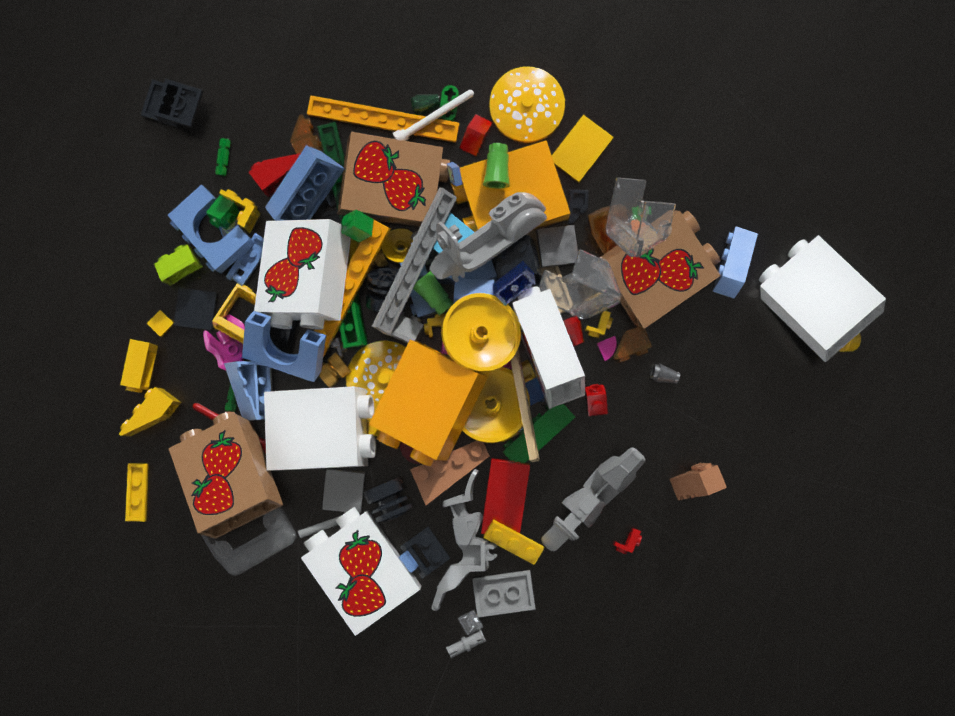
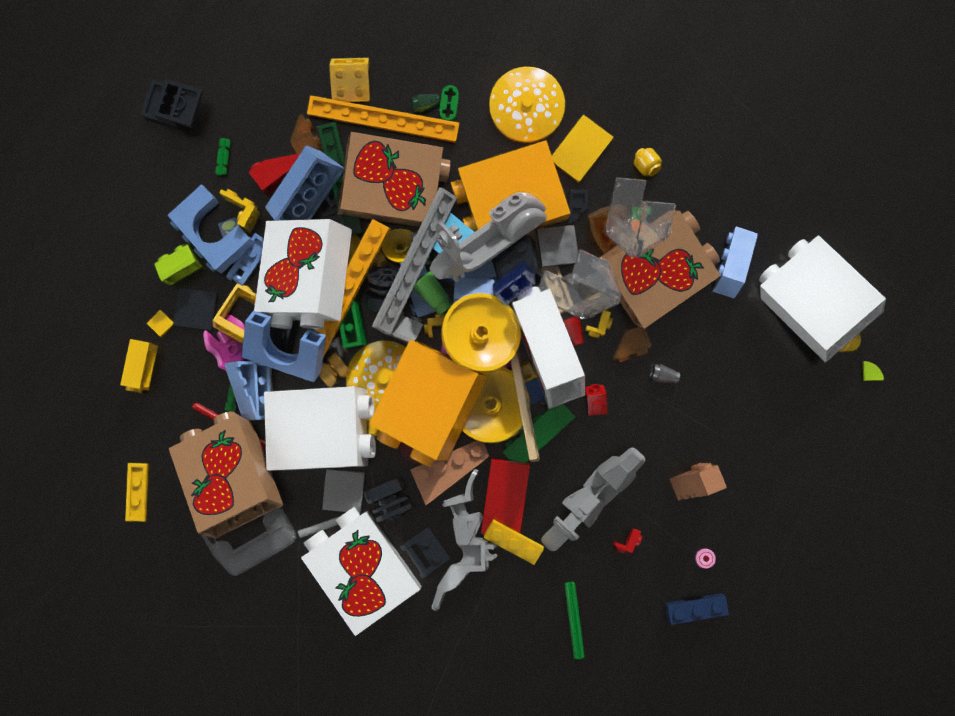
yellow slope [119,387,181,436] -> none
green brick [206,195,240,230] -> none
green brick [341,210,374,242] -> none
white piece [392,90,474,141] -> none
medium blue tile [399,551,418,573] -> none
light grey pin [446,630,486,659] -> none
medium blue tile [447,162,462,186] -> none
clear tile [458,610,483,635] -> none
red slope [459,115,493,156] -> none
light grey plate [472,570,535,617] -> none
bright green plant [483,143,510,189] -> none
dark pink tile [597,336,616,361] -> none
none -> yellow bracket [330,58,370,102]
none -> green axle [564,582,585,659]
none -> yellow head [633,148,662,176]
none -> dark blue arch [665,593,729,625]
none -> bright pink tile [695,549,715,568]
none -> lime tile [862,361,884,381]

